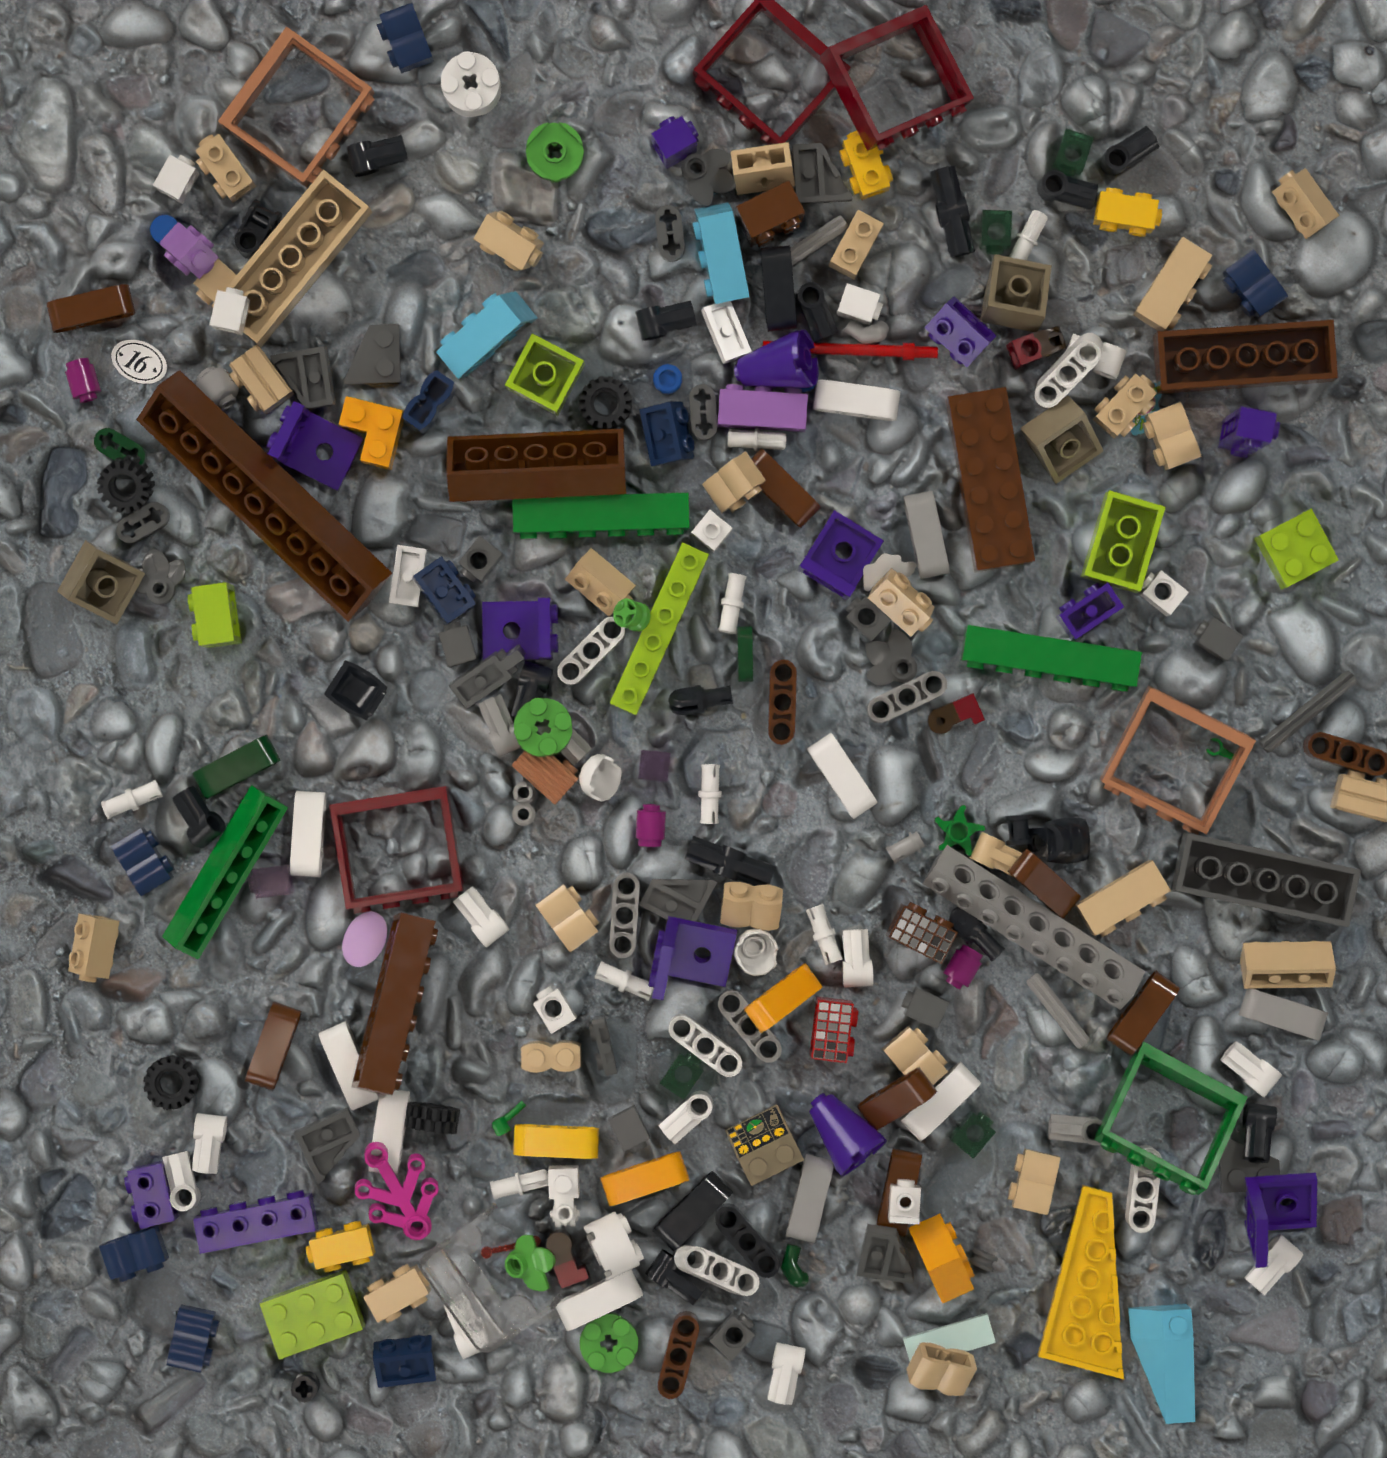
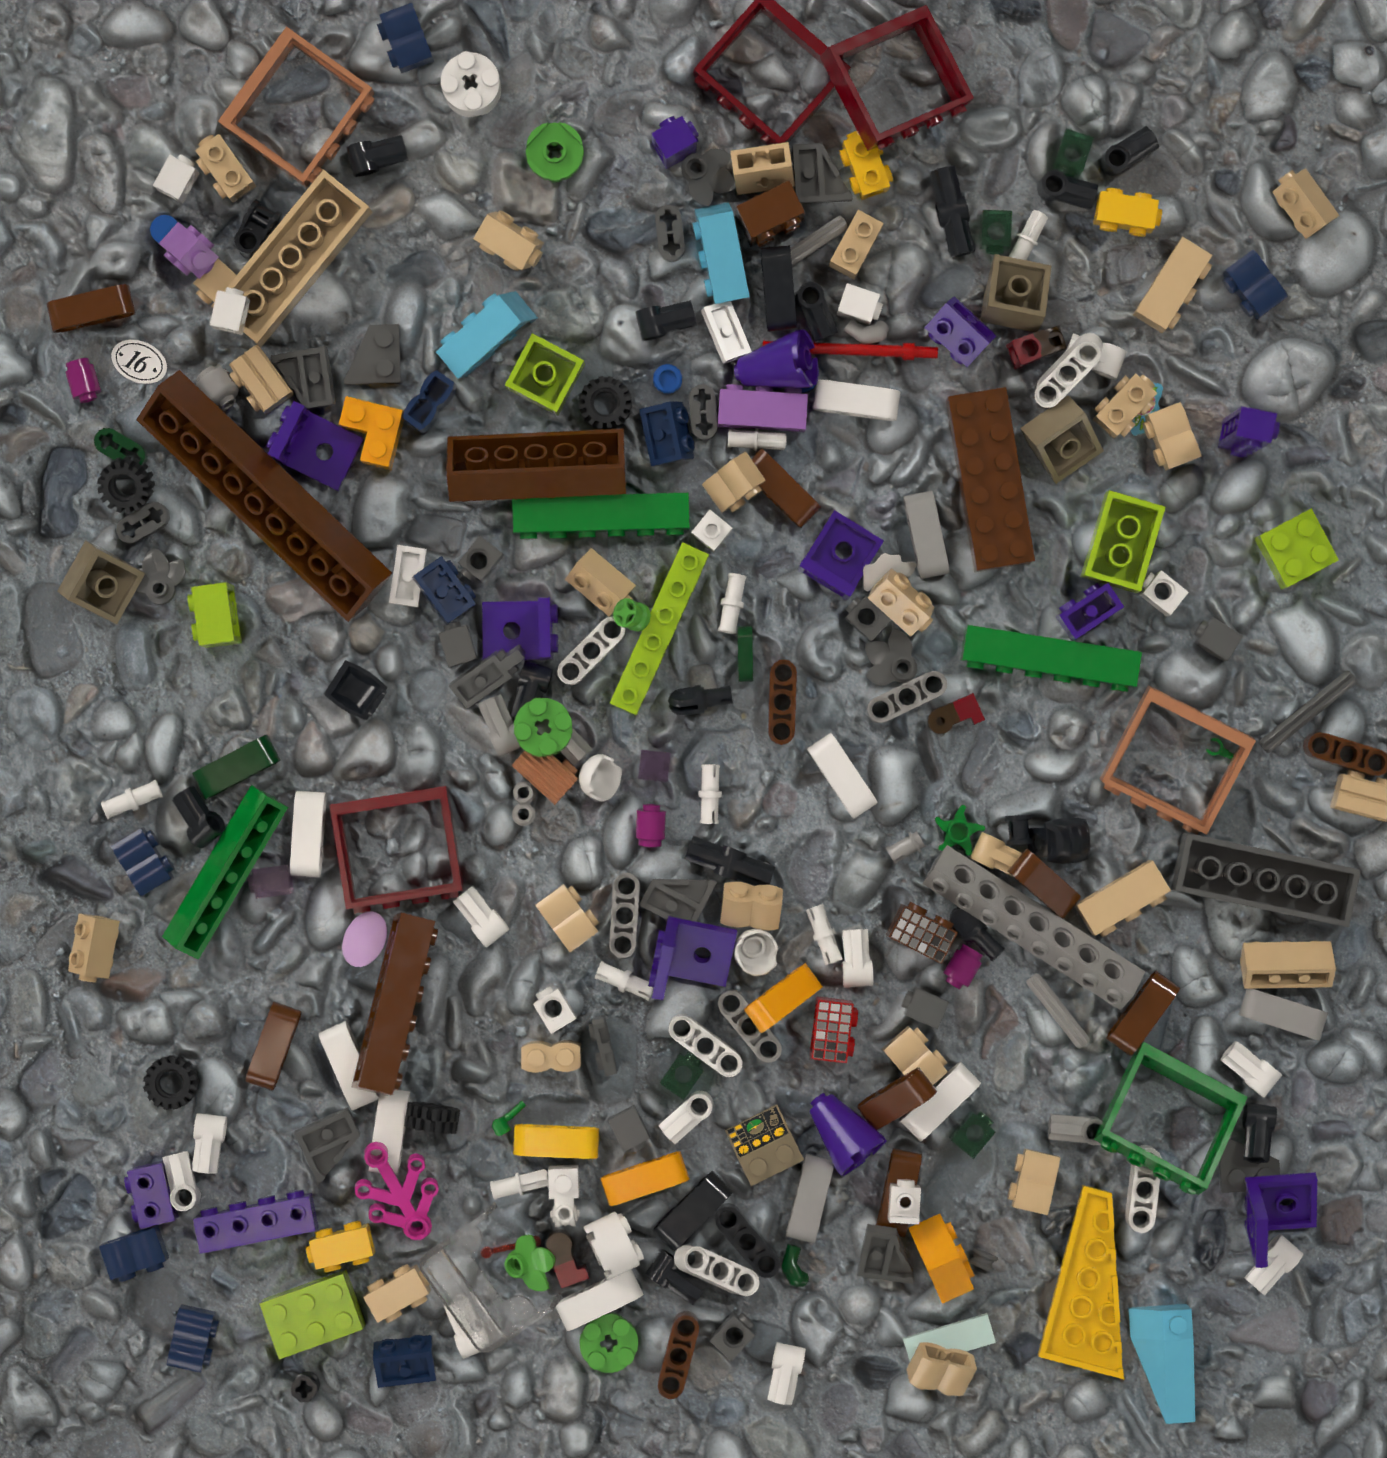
reddish brown brick [1153,319,1338,394] -> none

